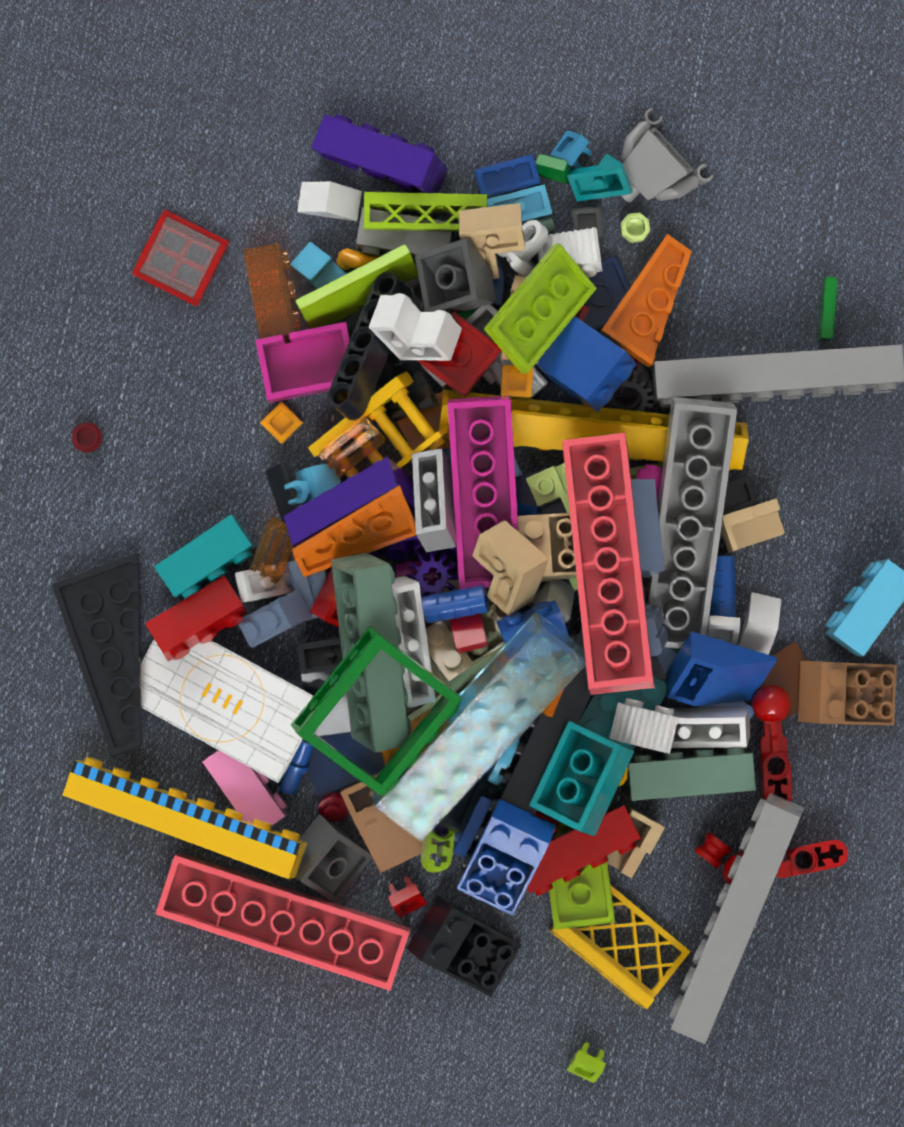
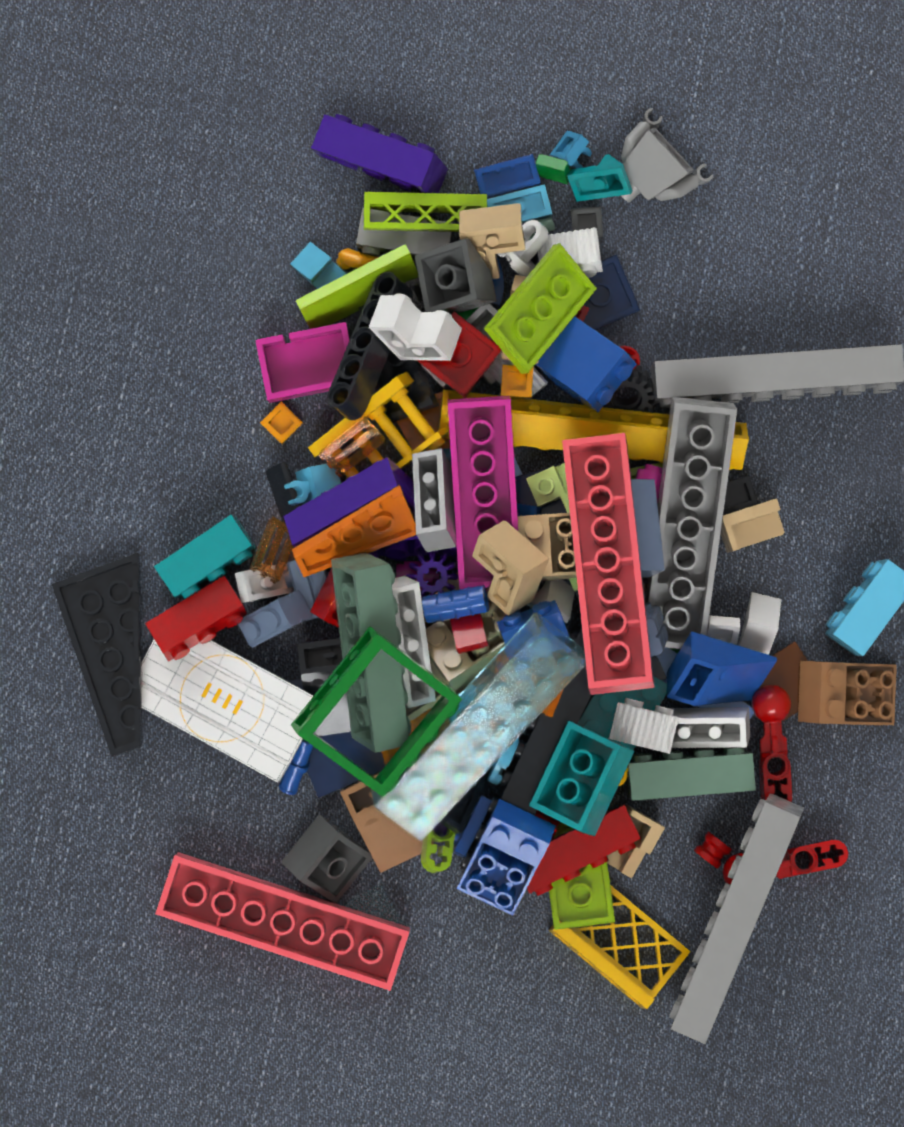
yellow brick [62,757,307,879] -> none
dark red plate [72,422,103,453] -> none
clear piece [132,209,230,307] -> none
bright pink brick [202,750,288,825] -> none
clear orange brick [243,243,302,339] -> none
white slope [297,181,362,222] -> none
dark red plate [318,792,348,822] -> none
red tile [388,876,427,918] -> none
black slope [407,896,522,997] -> none
lime tile [567,1042,606,1083] -> none
orange wing [599,234,692,368] -> none
yellowish green tile [620,212,650,243] -> none
blue axle [709,556,737,617] -> none
green tile [817,277,838,342] -> none

